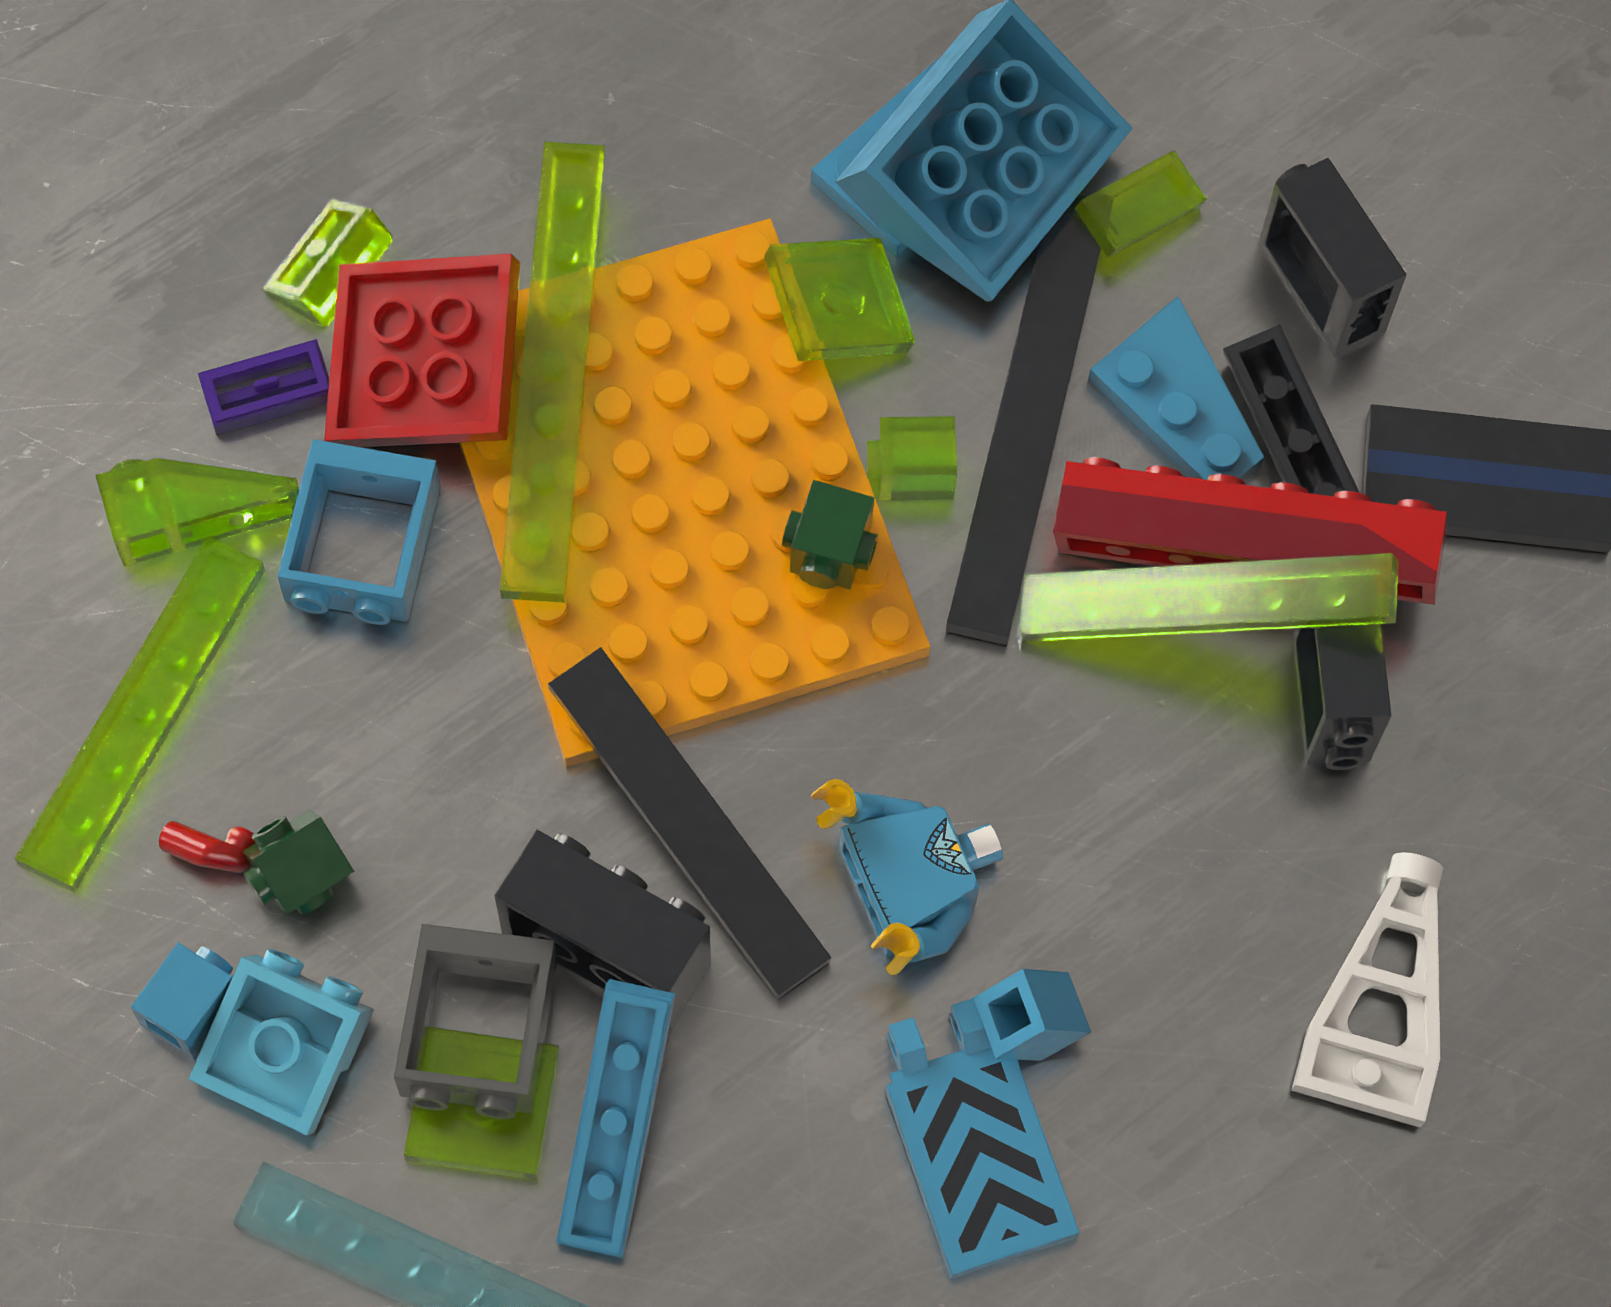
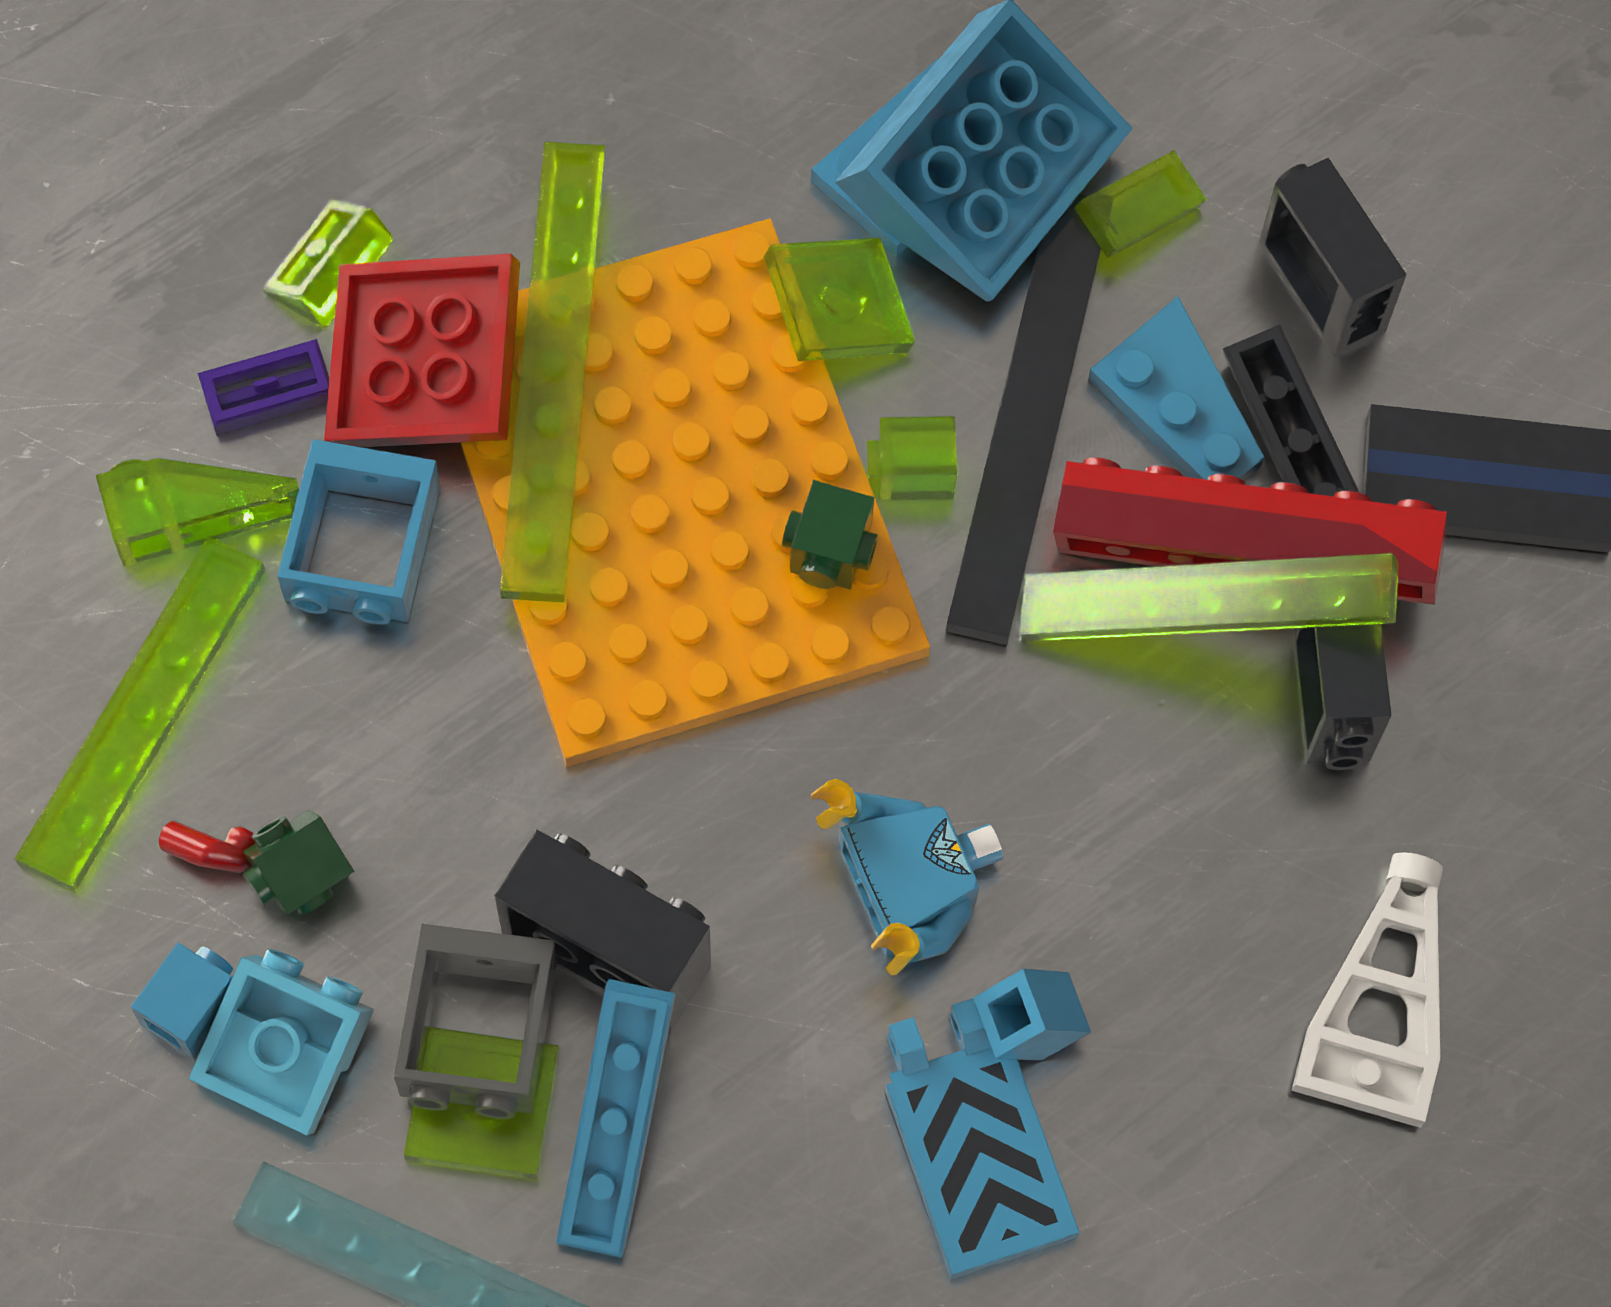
black tile [548,647,832,999] -> none

